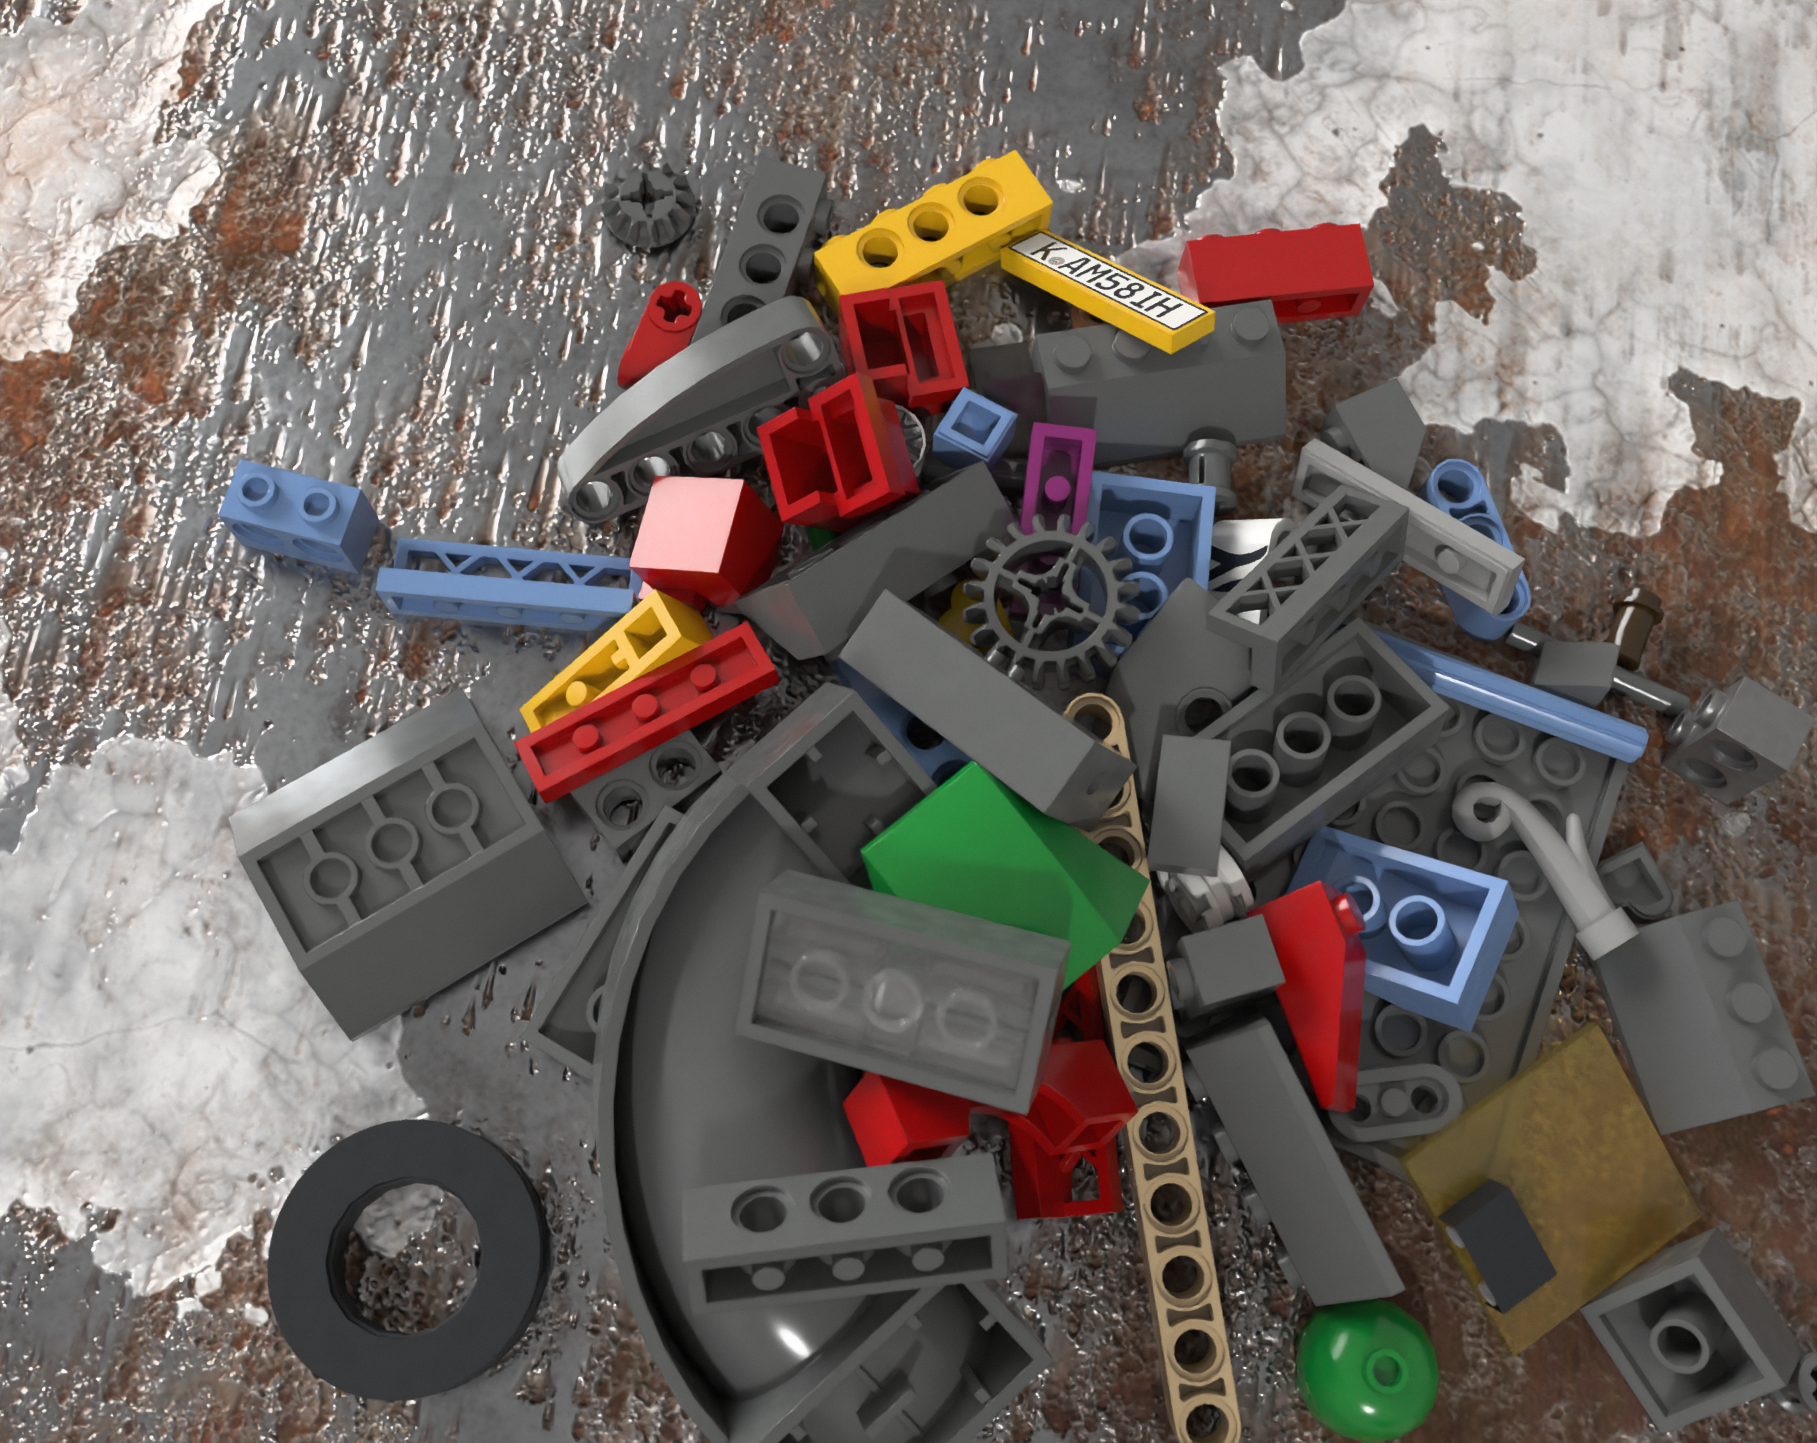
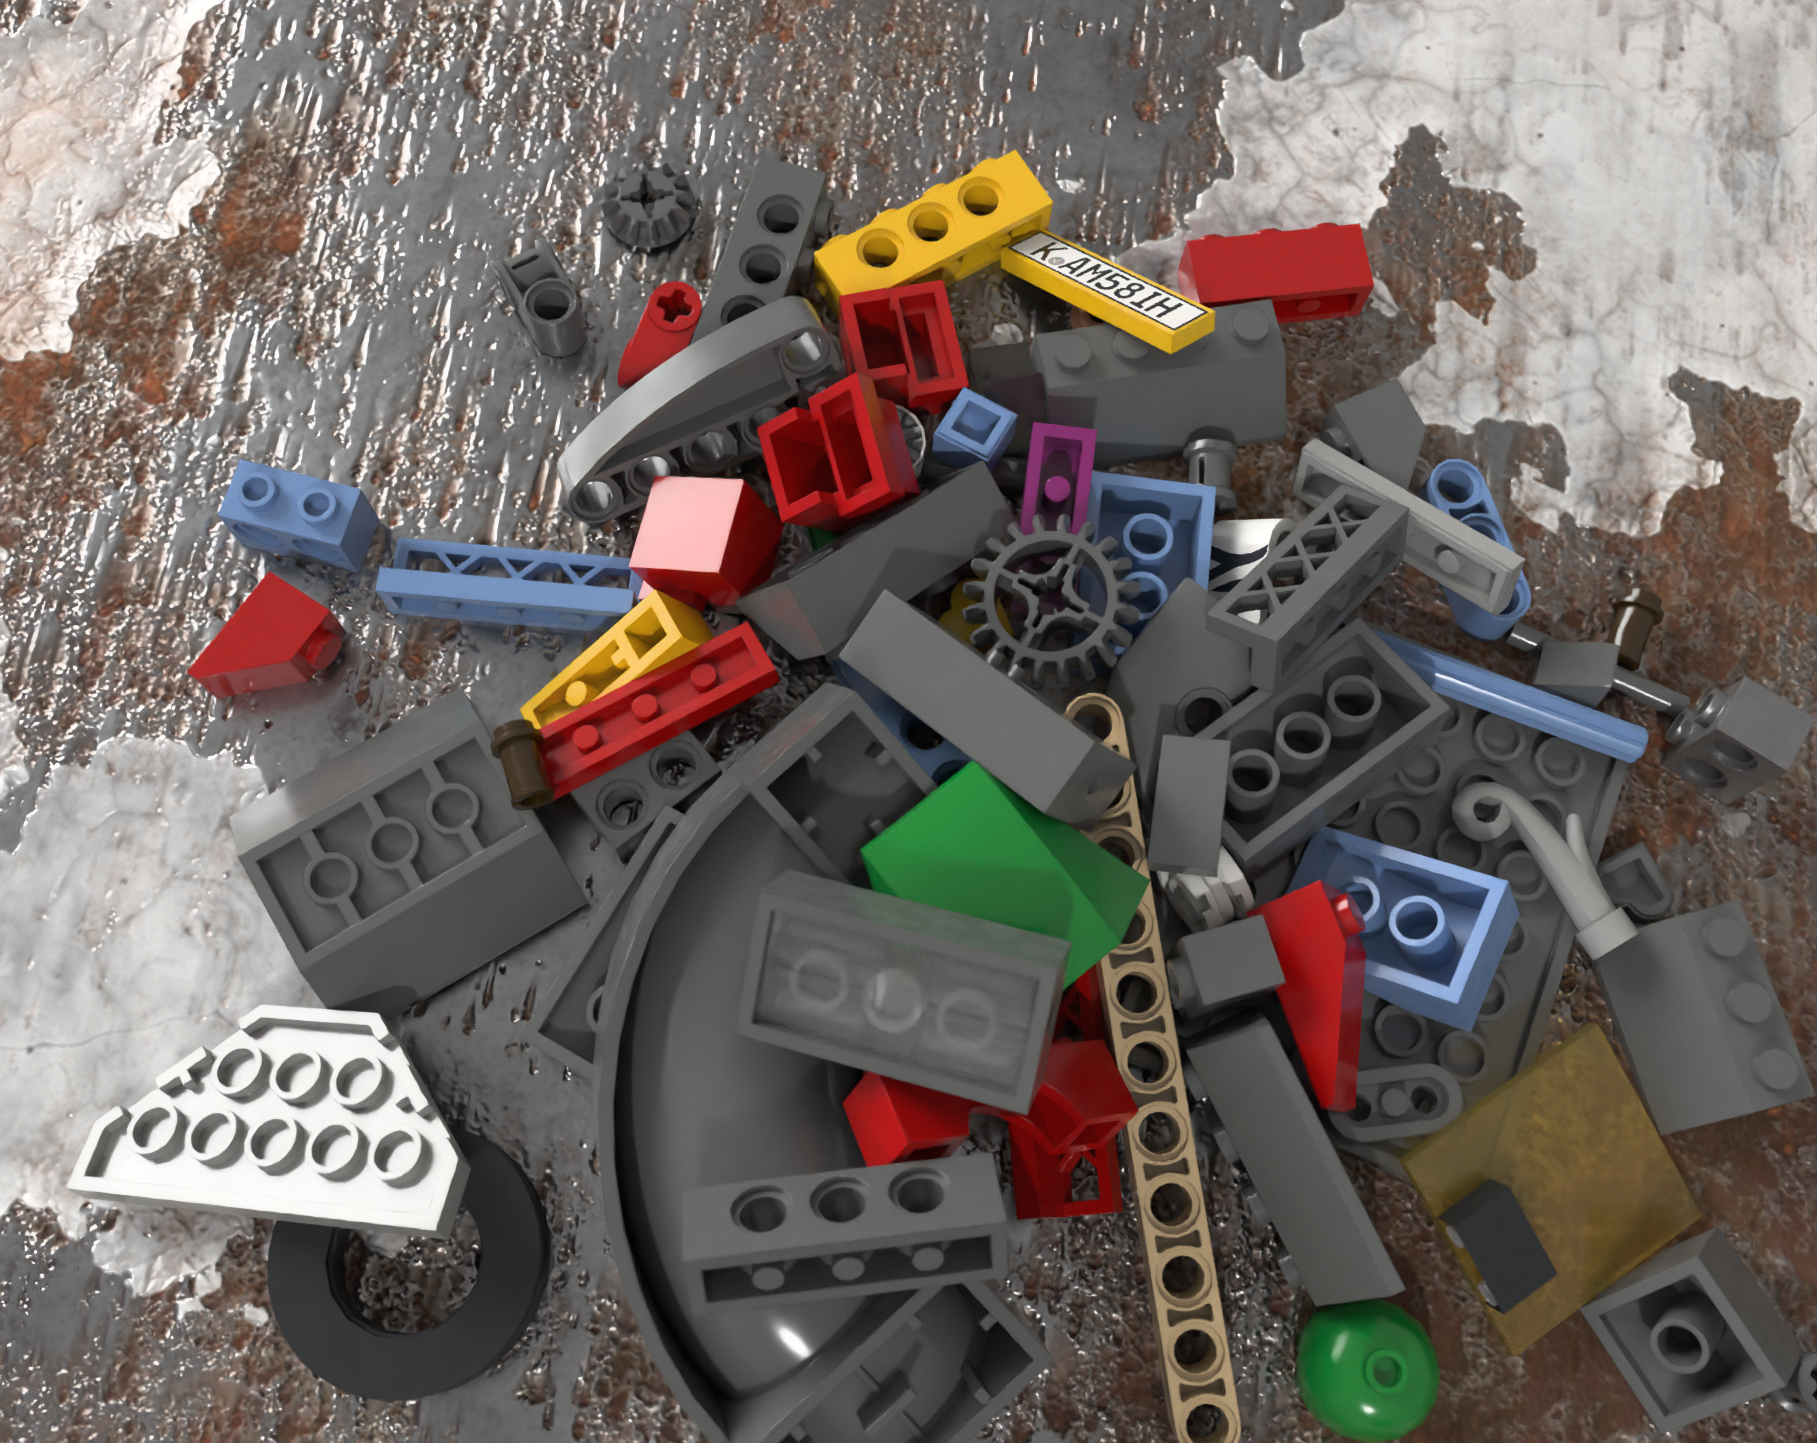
none -> plate [66,1004,471,1240]
none -> red slope [186,571,347,699]
none -> dark grey piece [489,236,587,357]
none -> dark brown pin [490,719,555,811]

